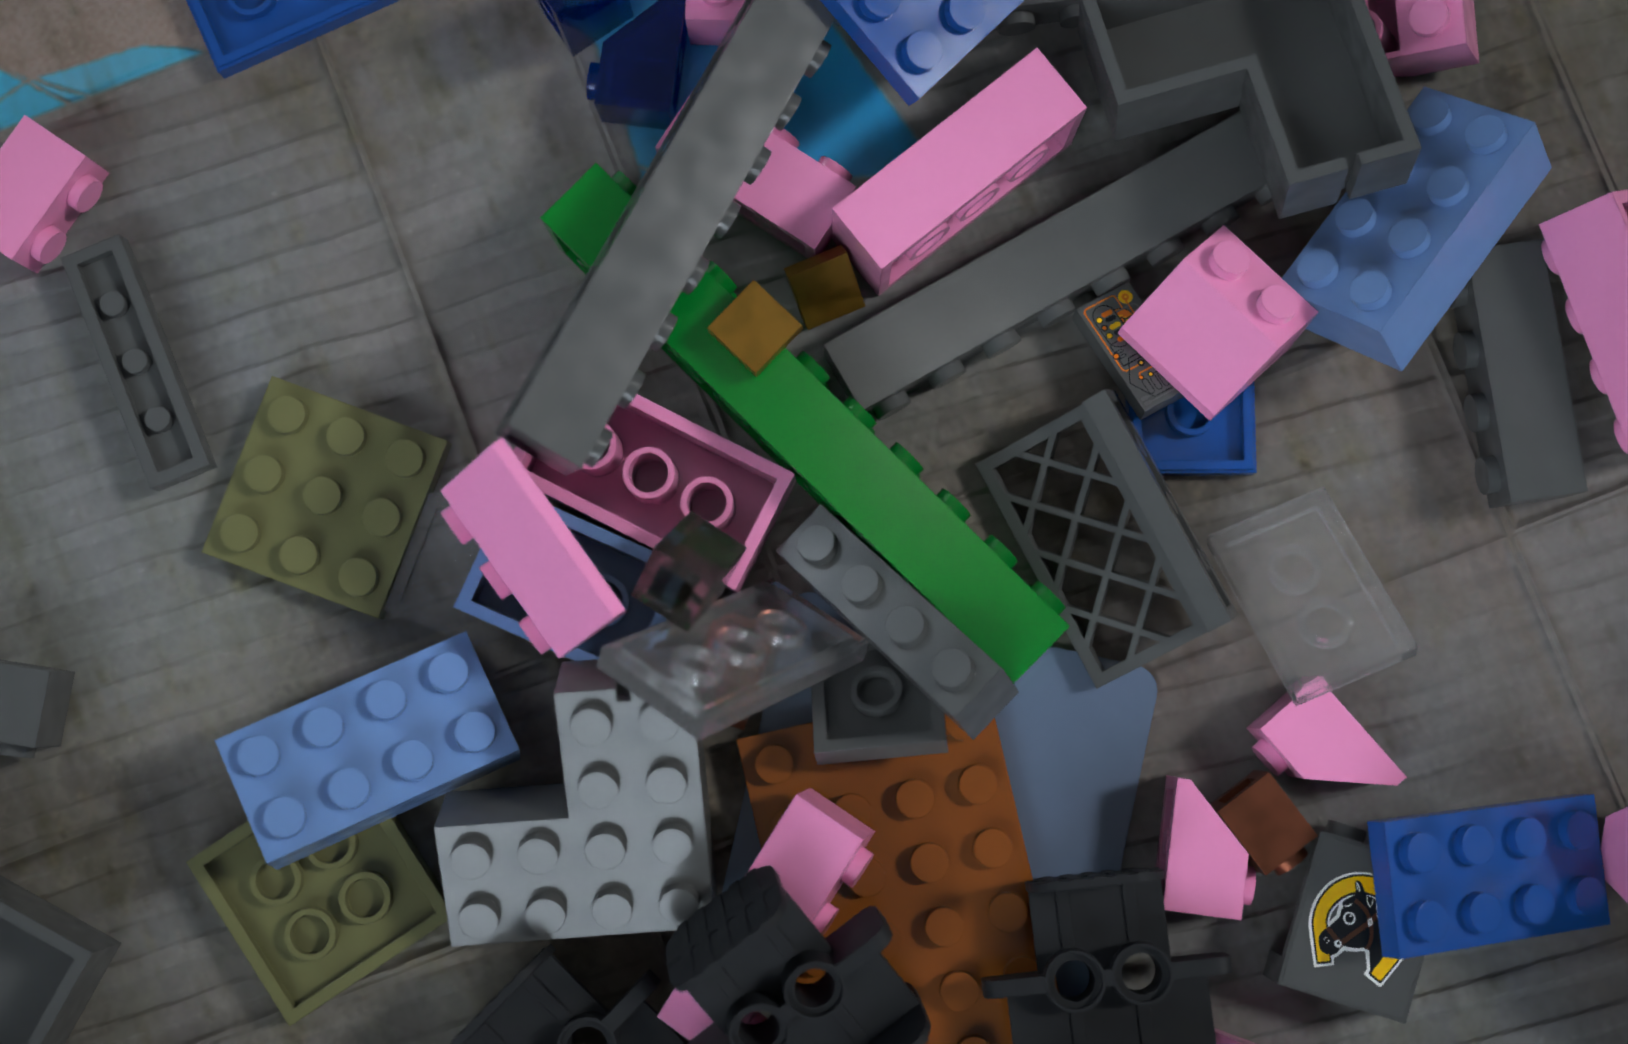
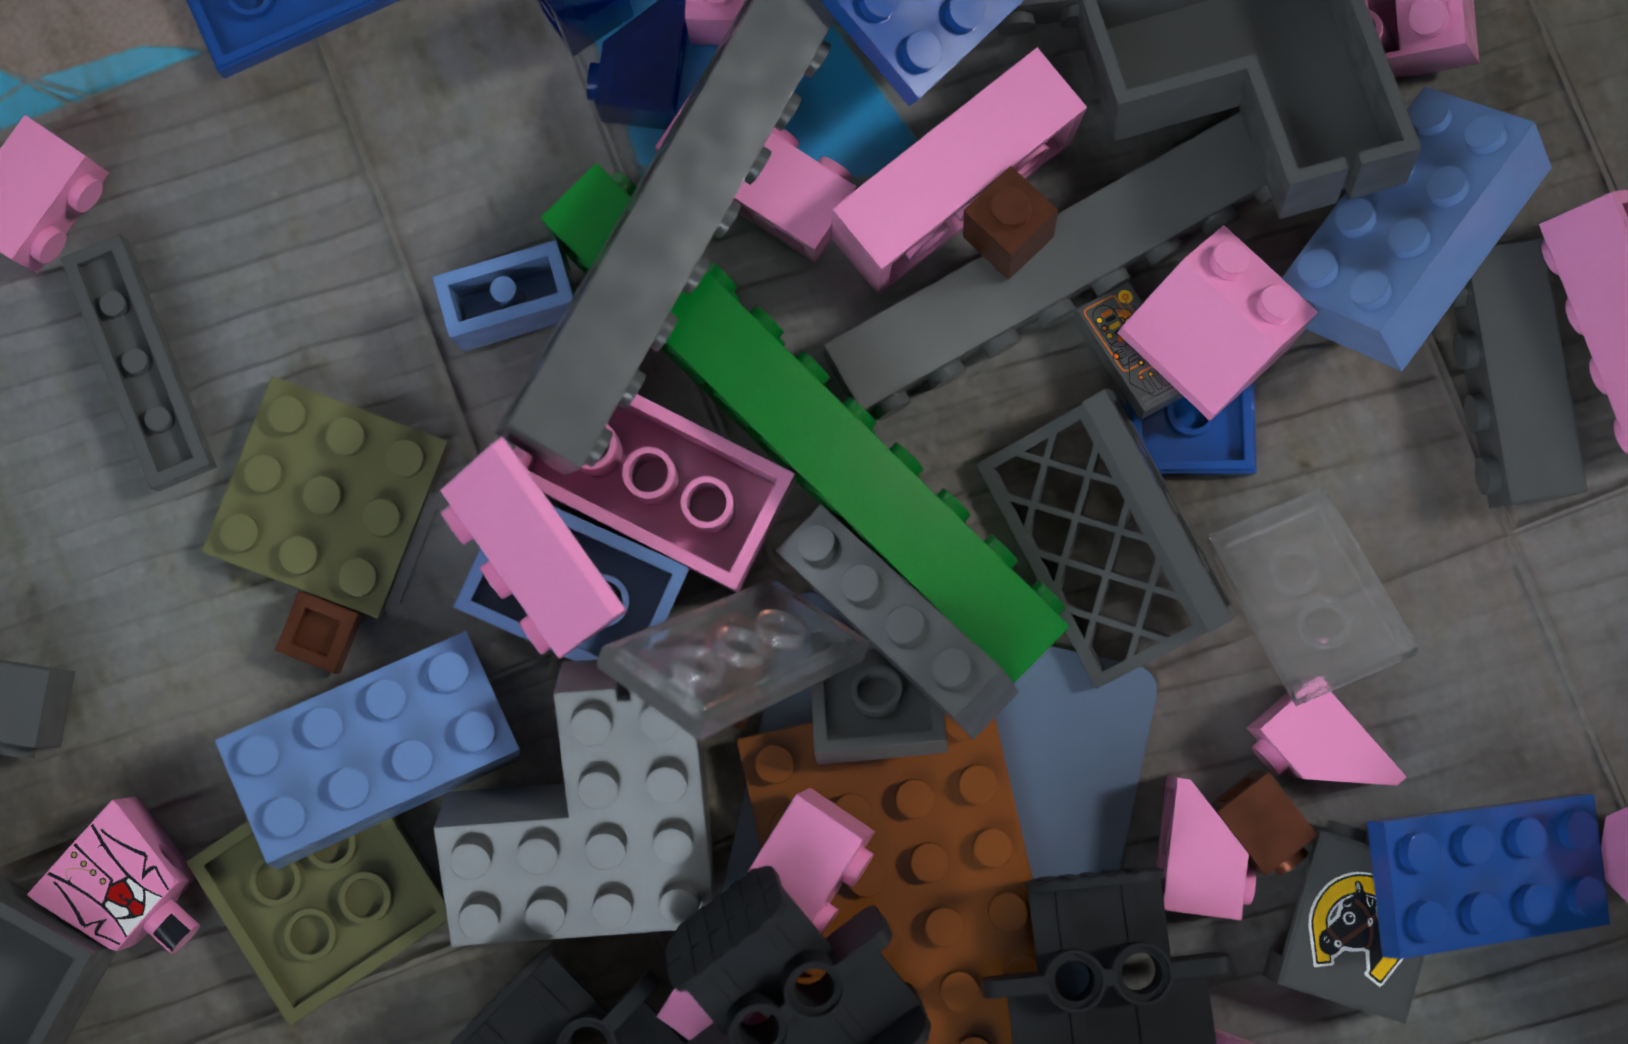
clear smoke brick [631,511,747,632] -> none
pearl gold tile [707,280,803,377] -> none
pearl gold tile [783,245,866,330] -> none
none -> bright pink torso [27,796,200,954]
none -> copper plate [274,591,364,674]
none -> medium blue brick [432,240,577,352]
none -> copper brick [963,166,1058,280]

